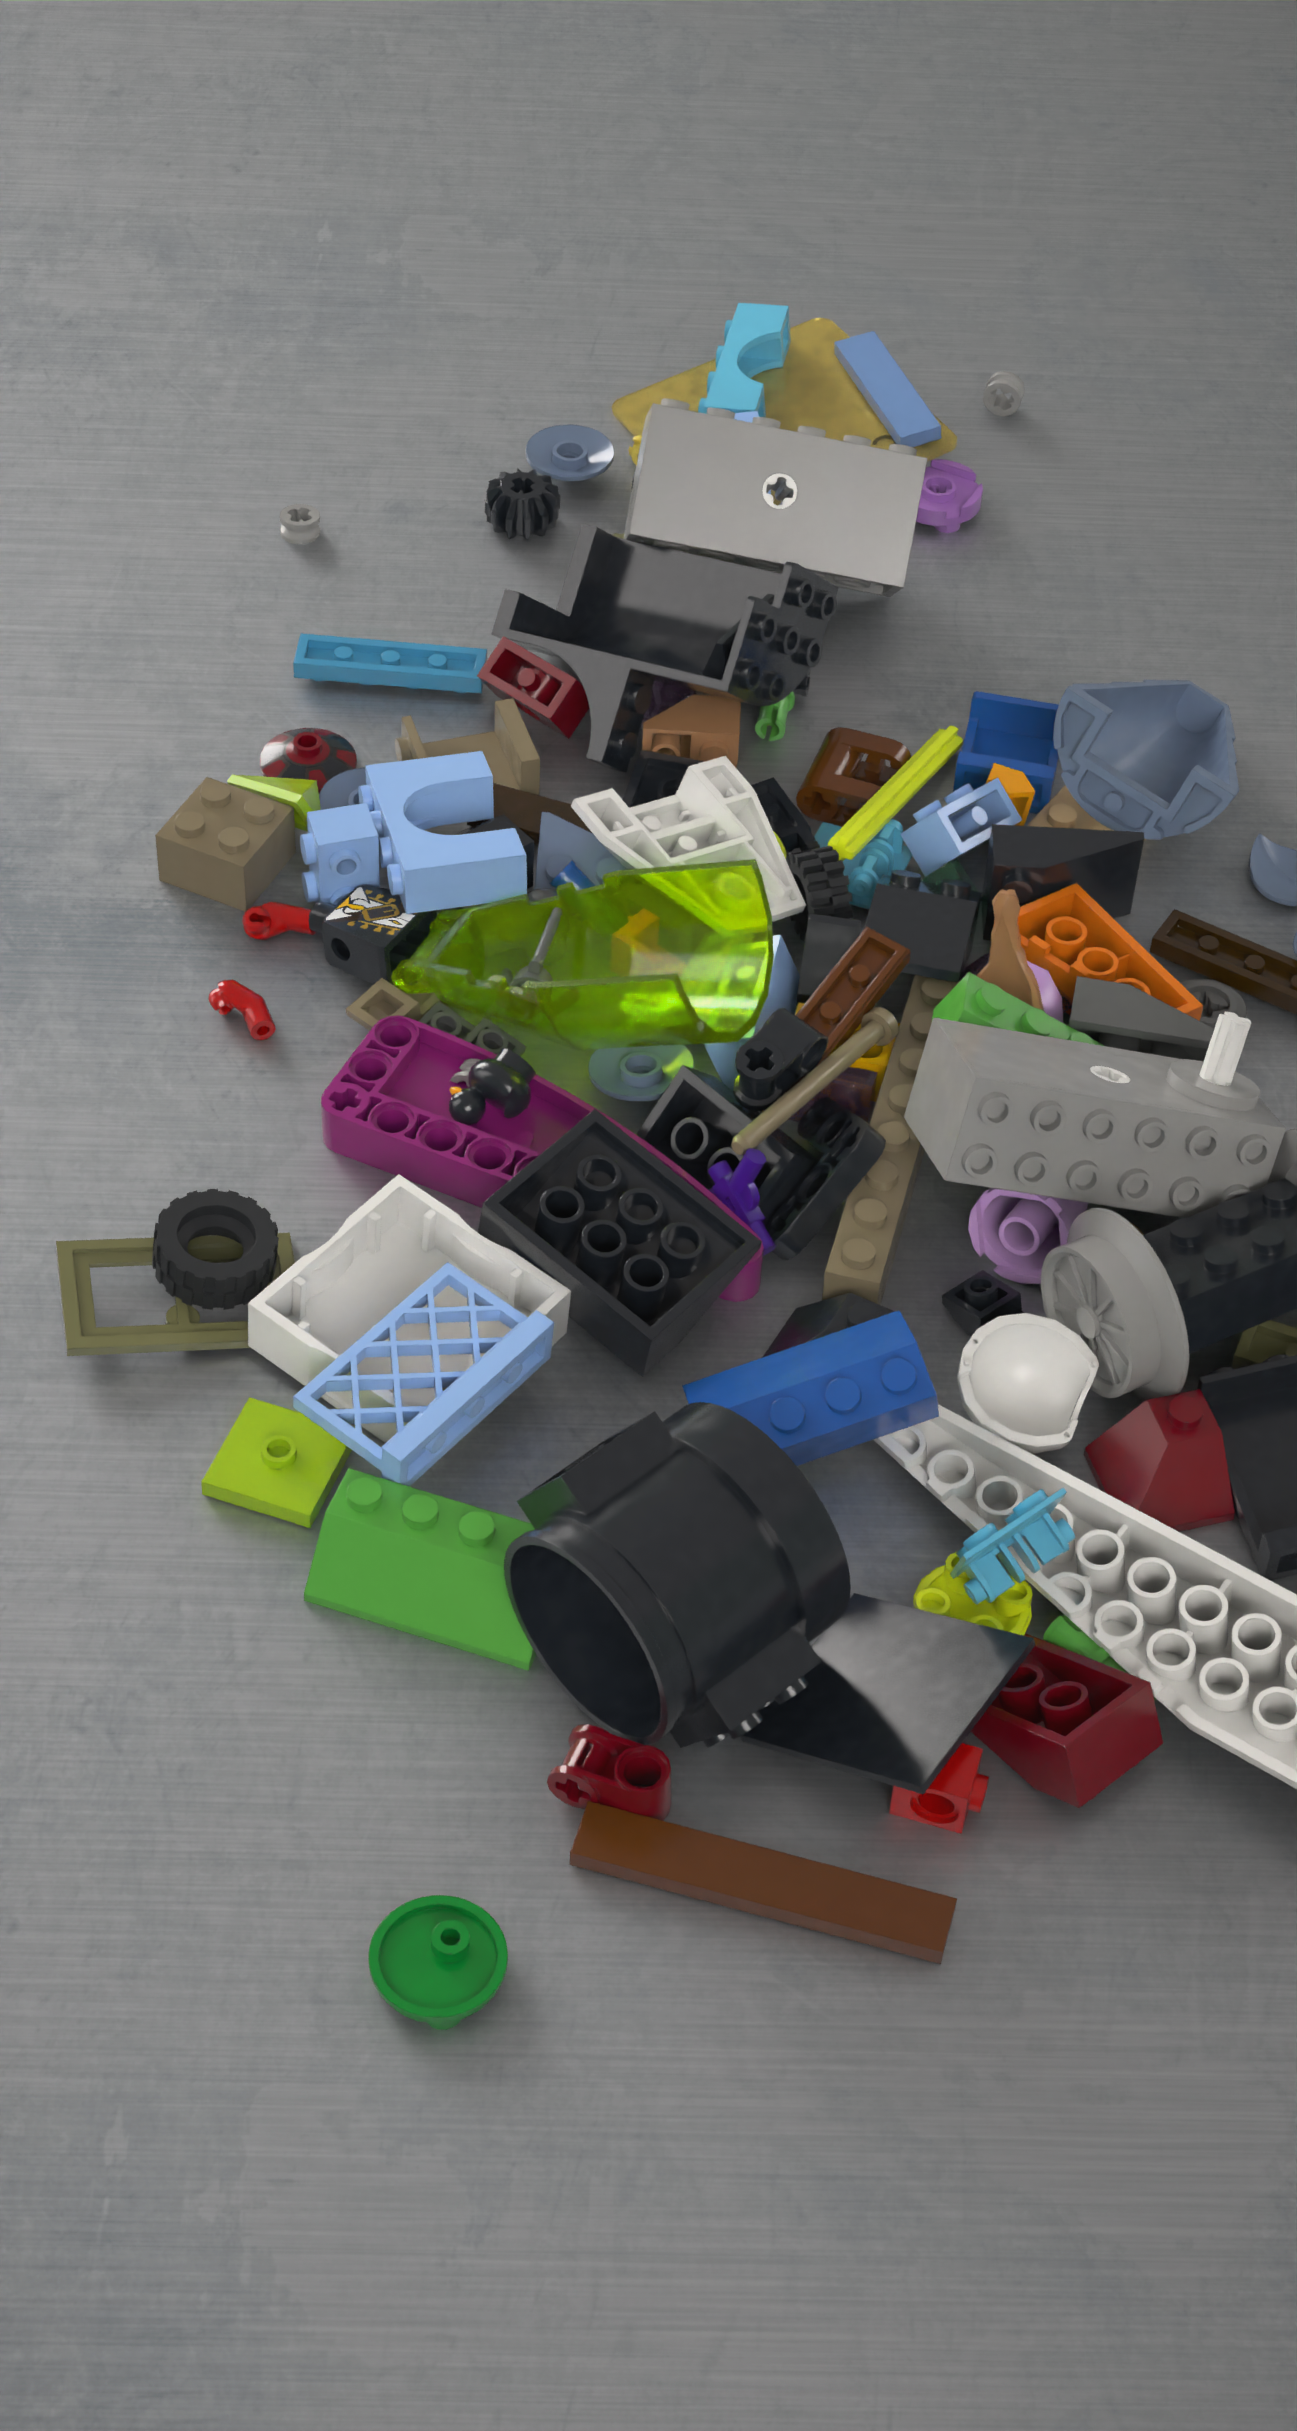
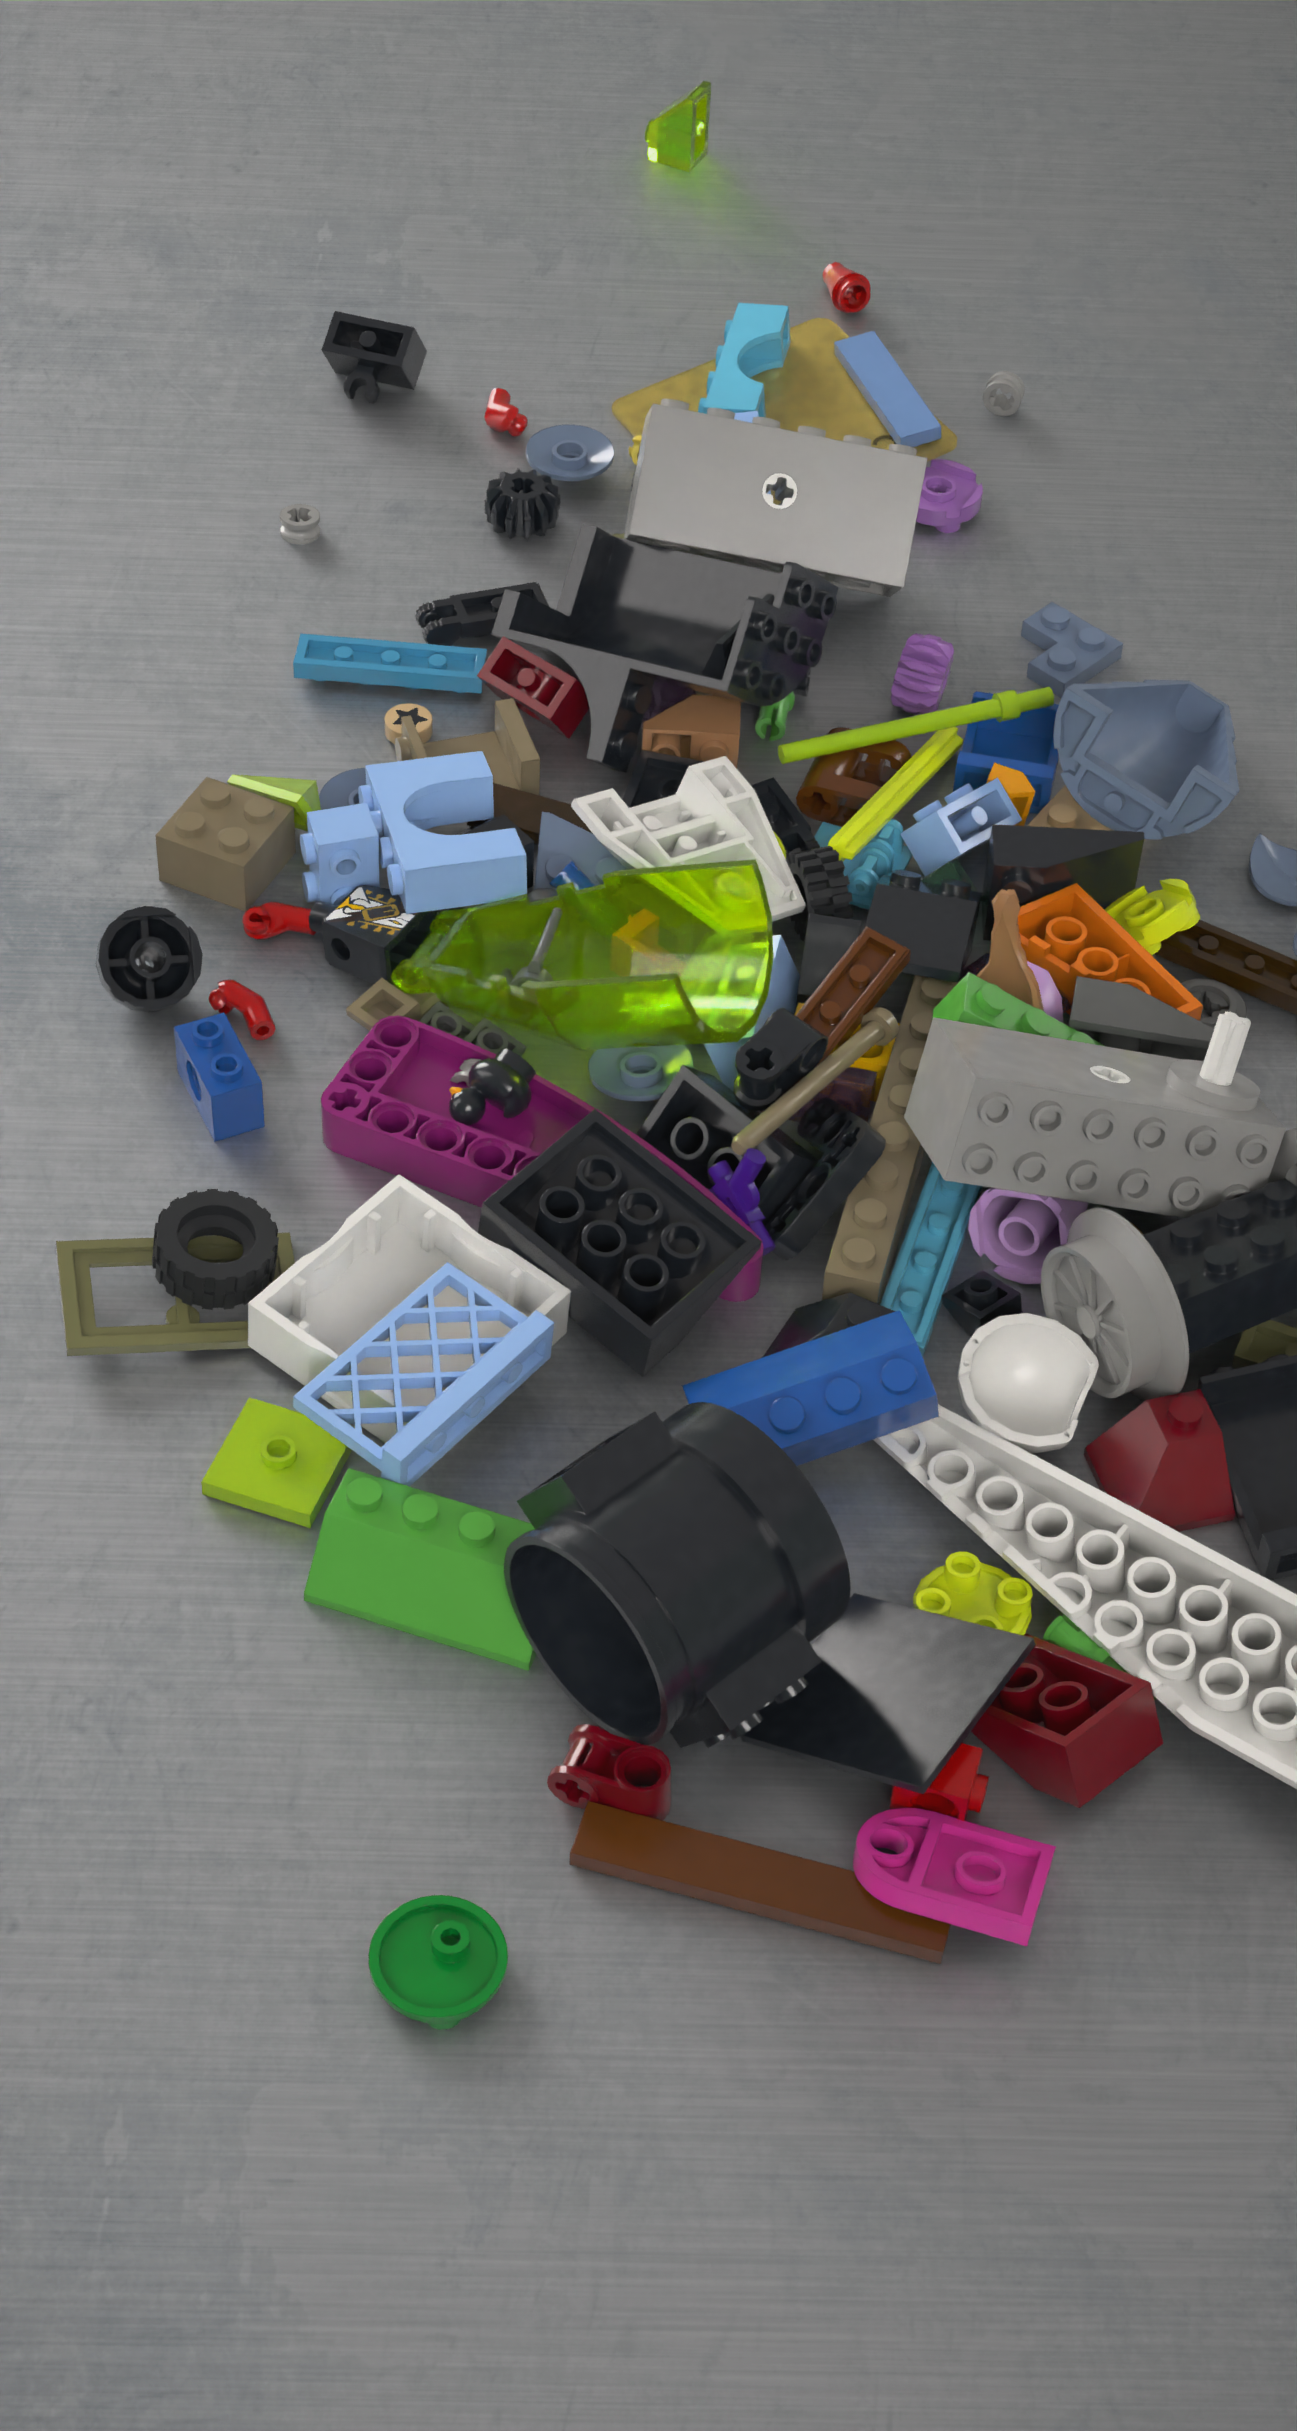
dish [260,728,357,794] -> none
medium azure hinge [950,1487,1076,1605] -> none
none -> black cylinder [96,906,203,1012]
none -> blue brick [174,1012,265,1142]
none -> black brick [322,311,427,404]
none -> tan tile [384,703,433,744]
none -> black hinge [415,582,549,646]
none -> red arm [484,388,528,437]
none -> clear neon green slope [645,81,711,173]
none -> lime bar [778,687,1054,764]
none -> red cone [822,262,871,313]
none -> dark pink tile [853,1808,1056,1946]
none -> medium azure tile [880,1162,983,1357]
none -> medium lavender gear [891,633,954,715]
none -> sand blue plate [1021,602,1123,698]
none -> neon yellow plate [1105,879,1200,955]

